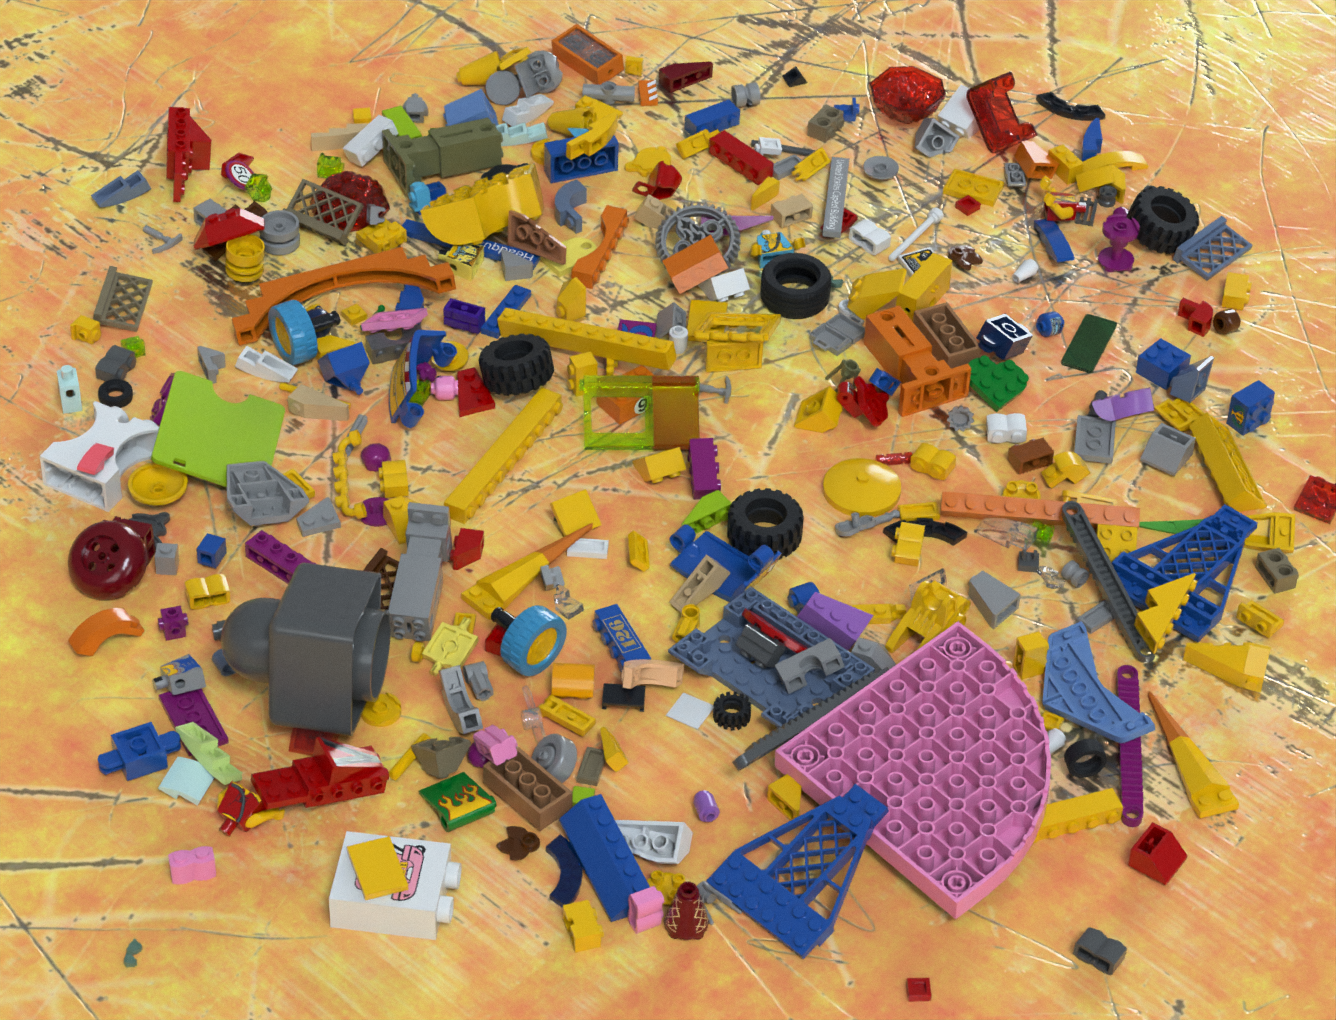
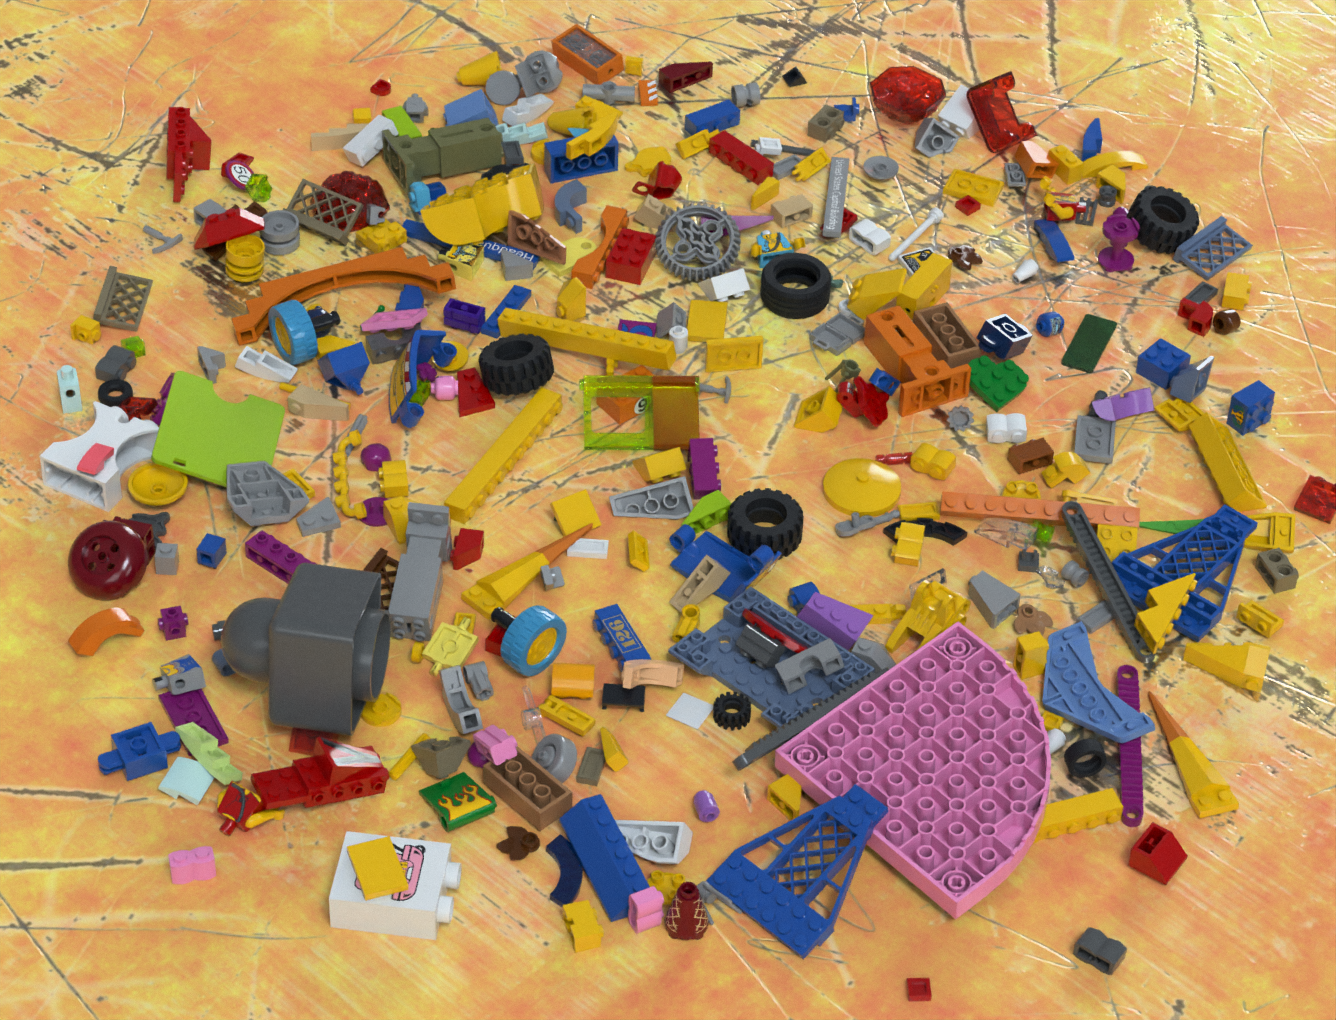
sand blue slope [91,170,151,207] -> none
sand green piece [124,939,142,968] -> none
yellow brick [185,574,231,610] -> none
clear neon green brick [317,153,345,180] -> none
yellow plate [341,304,367,326] -> none
yellow wing [498,47,531,70] -> none
clear slope [554,584,584,620] -> none
yellow brick [567,351,598,397] -> none
lime tile [572,786,595,807] -> none
orange slope [662,235,729,294] -> none
yellow hinge [694,312,781,342] -> none
black tile [1036,92,1106,121] -> none
yellow slope [1075,165,1115,192] -> none
light grey slope [1140,423,1195,476] -> none
none -> clear red plate [118,396,158,421]
none -> red tile [370,79,391,96]
none -> dark grey tile [501,141,524,165]
none -> red brick [606,228,657,285]
none -> light grey wedge [609,476,694,519]
none -> medium nougat plate [1014,604,1053,636]
none -> dark grey tile [1185,281,1218,304]

